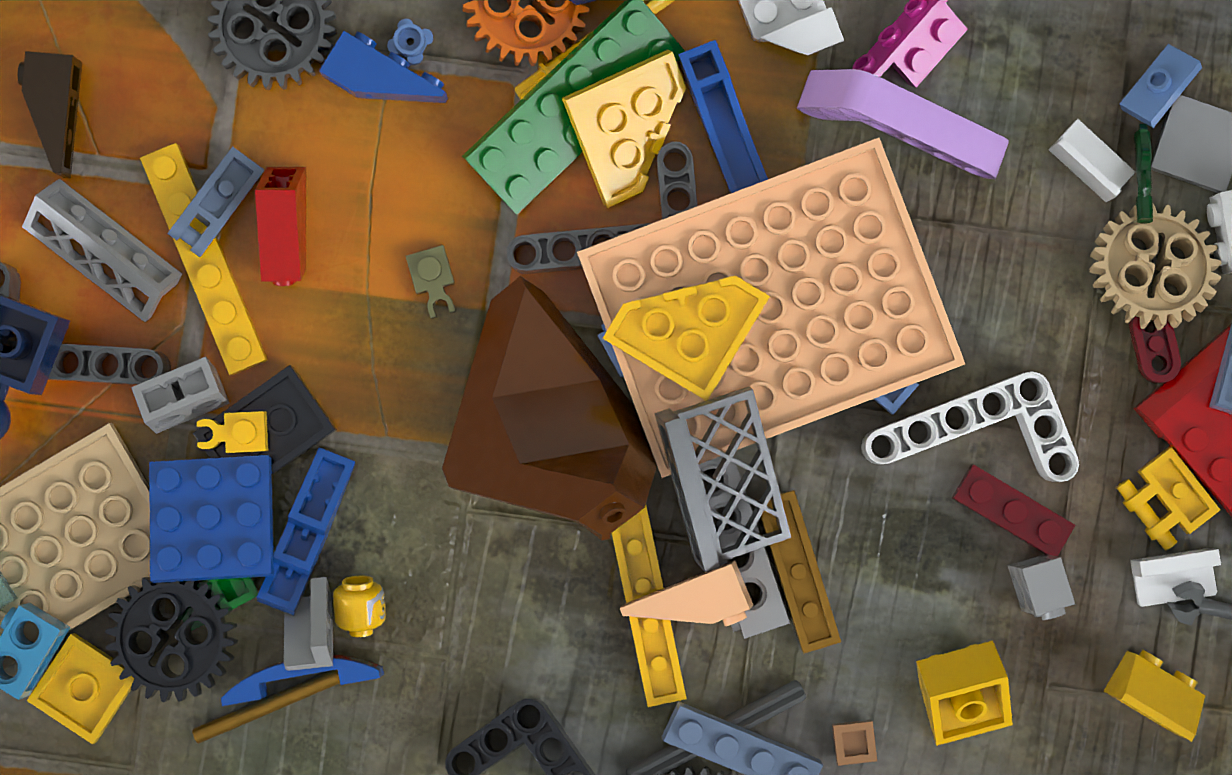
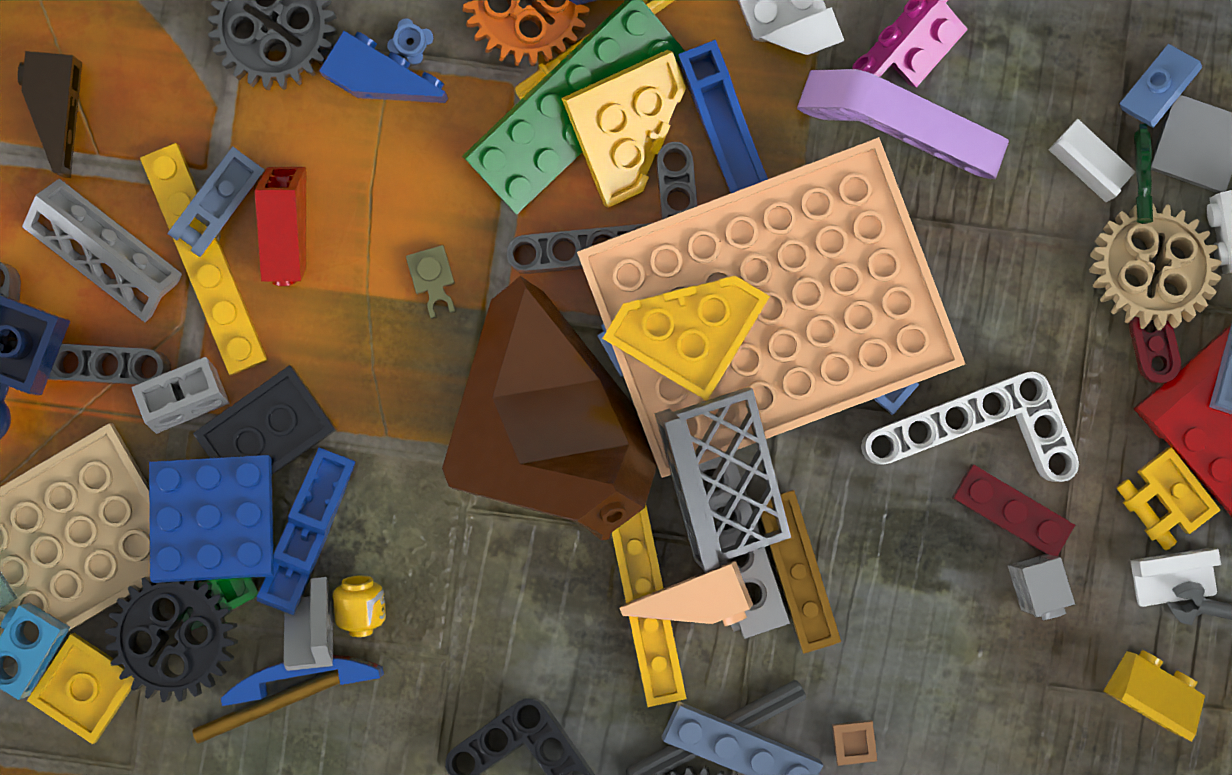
yellow plate [196,411,268,453] -> none
yellow slope [916,641,1013,746] -> none

